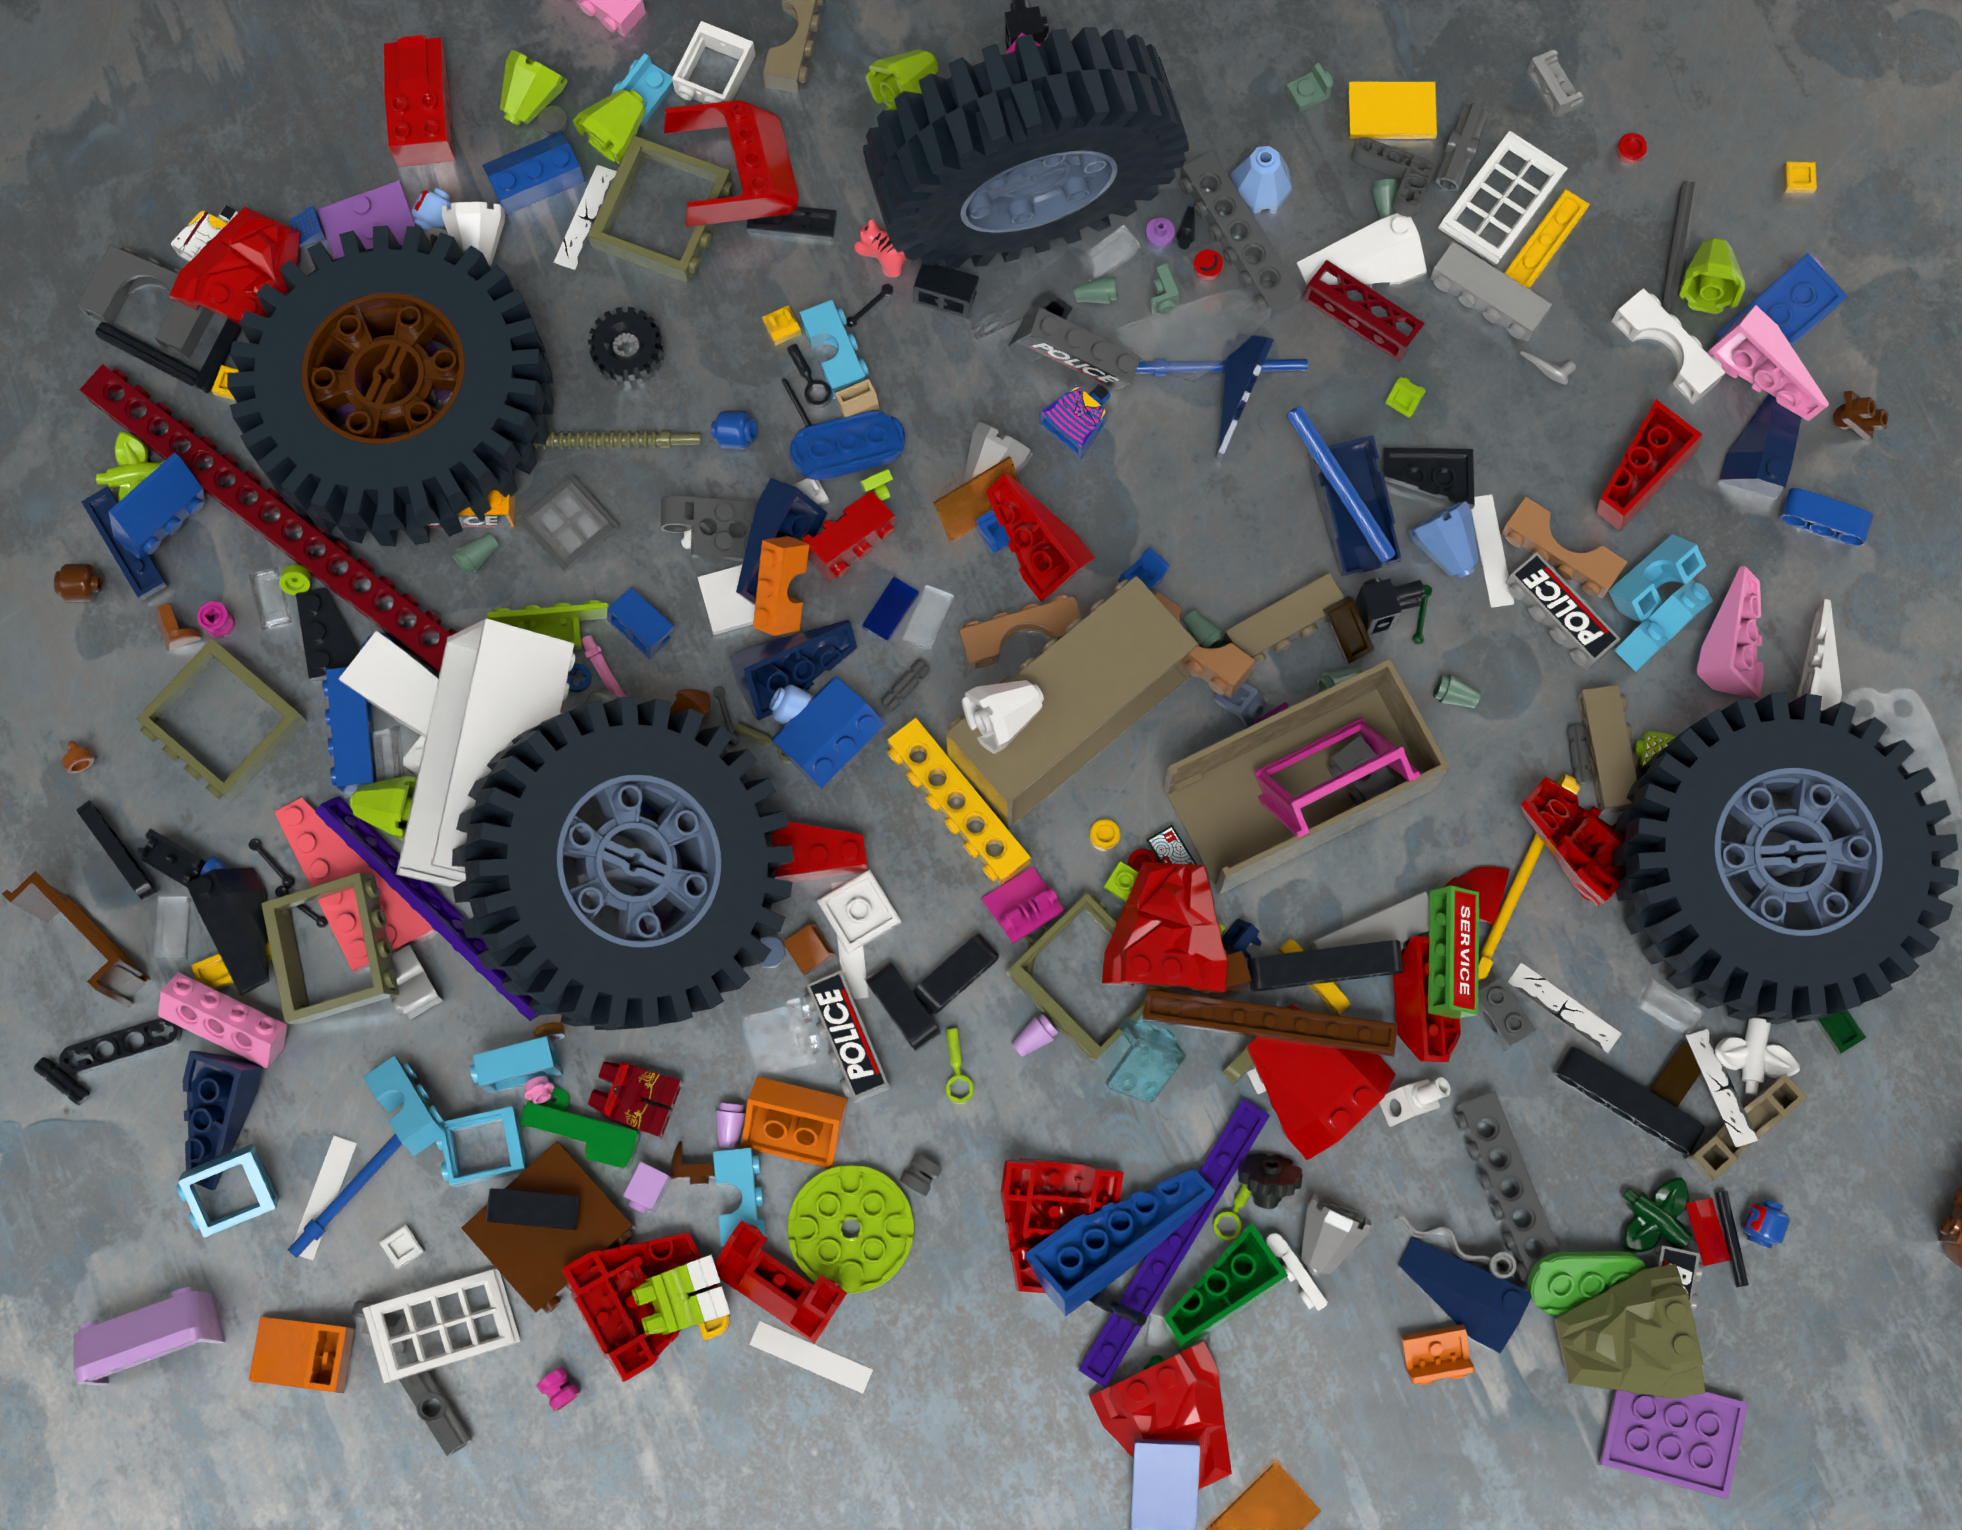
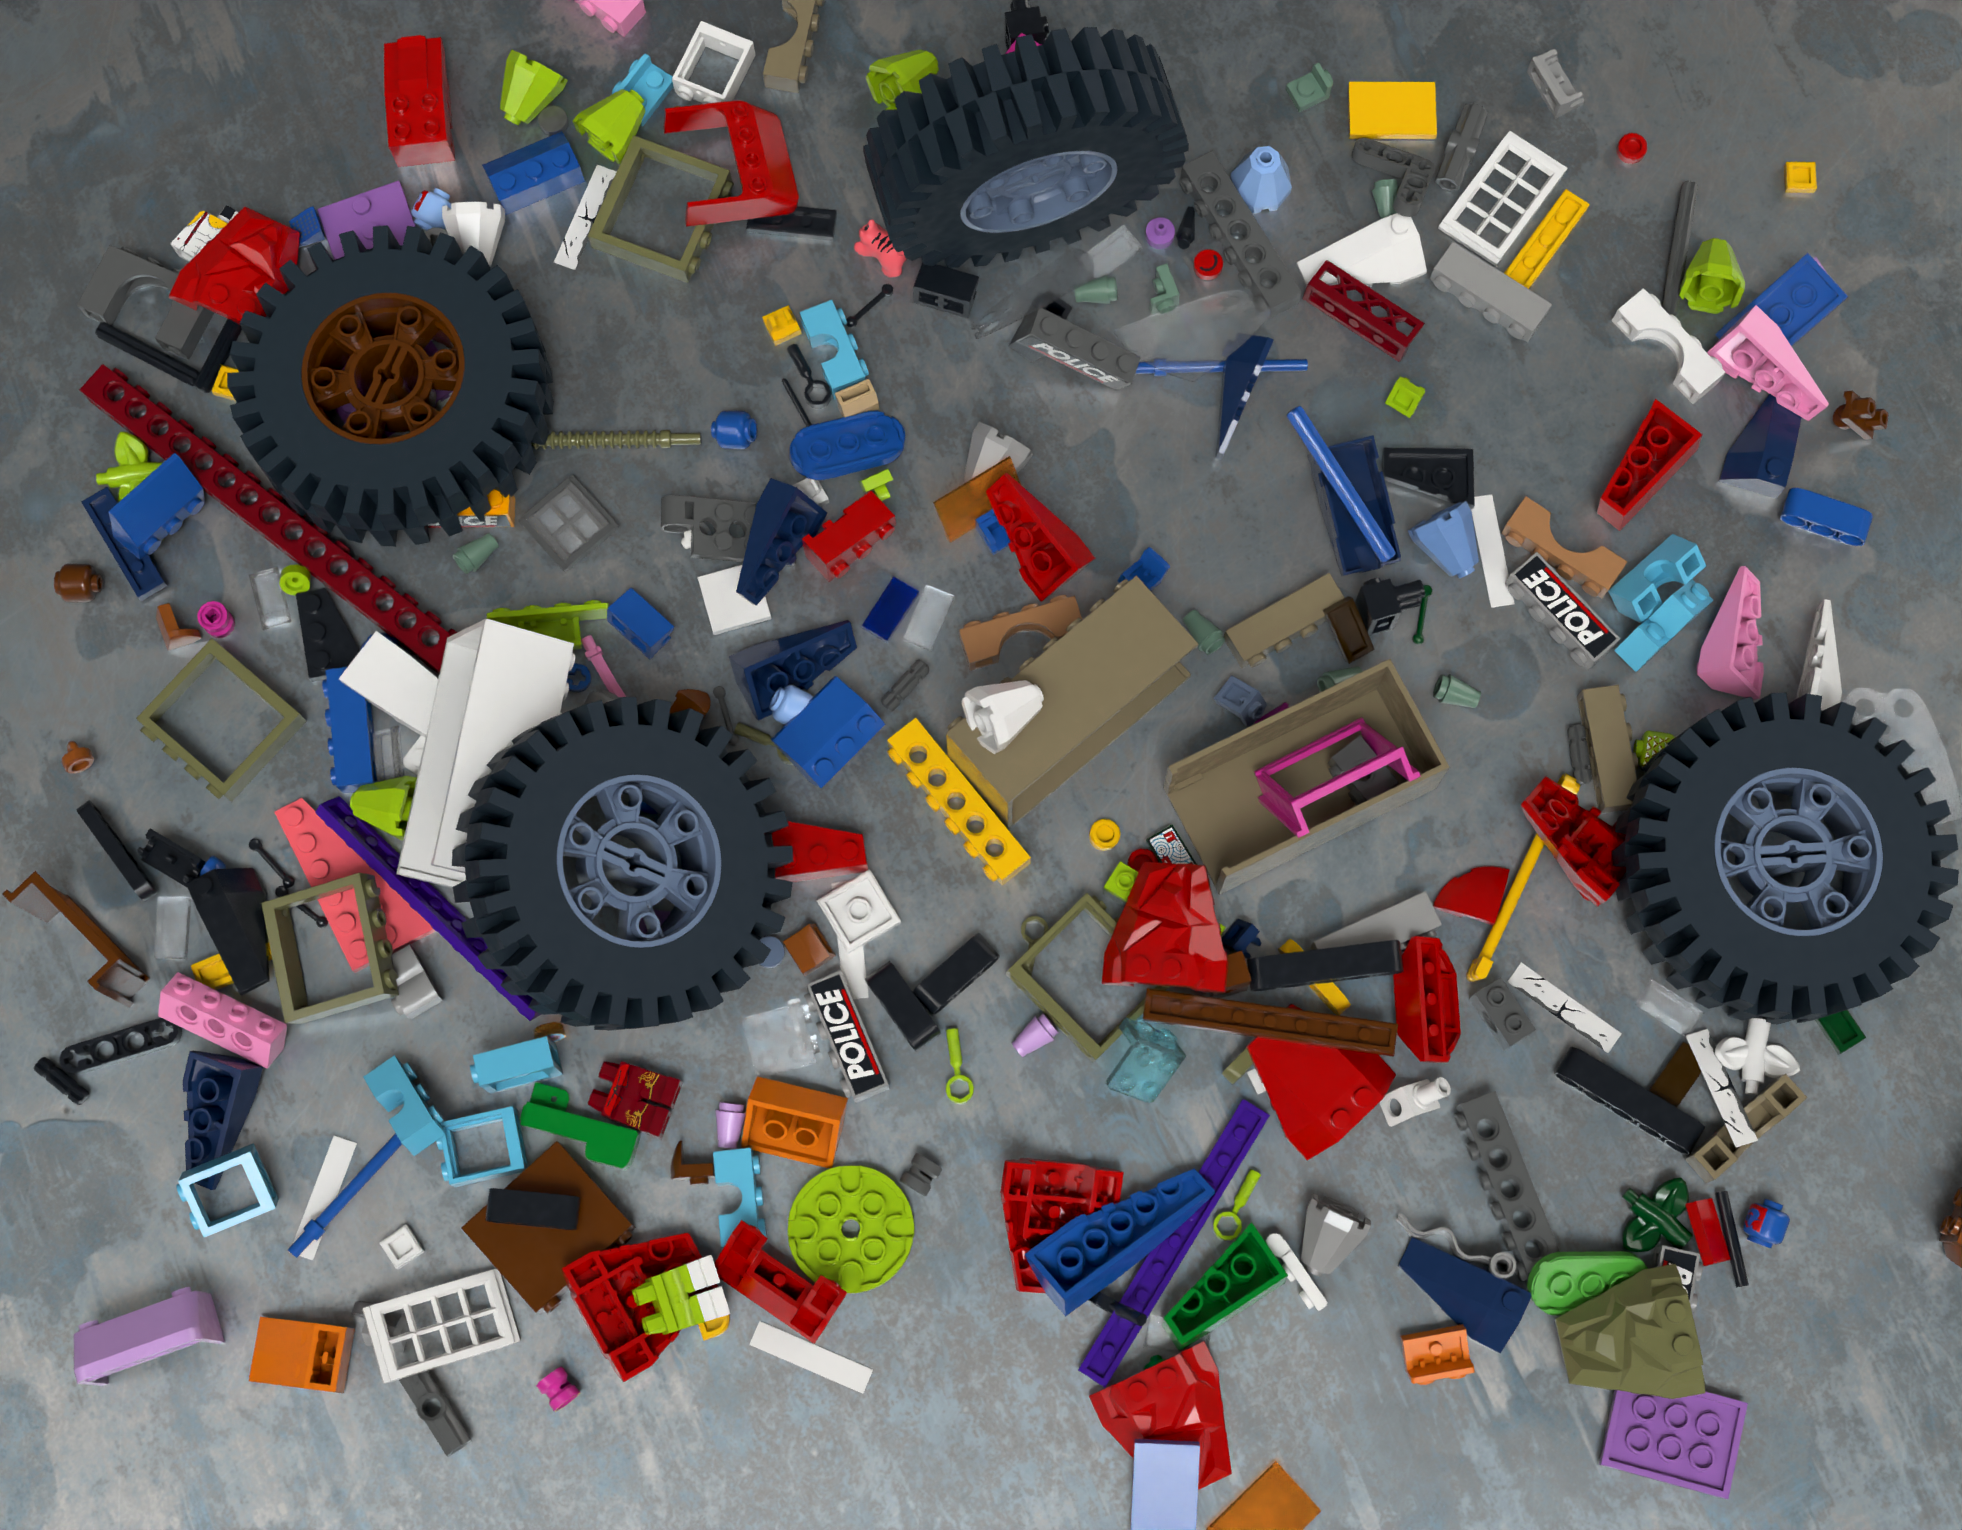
bright pink plate [524,1076,554,1104] -> none
black bush [588,307,665,387] -> none
lavender brick [623,1162,671,1214] -> none
orange arch [753,536,809,636] -> none
dark pink hinge [981,866,1065,944] -> none
torso [1039,384,1111,459] -> none
medium nougat arch [1155,592,1255,699] -> none
pearl dark grey plant [1238,1153,1303,1209] -> none
bright green brick [1428,886,1479,1019] -> none
light grey bar [1520,351,1576,384] -> none

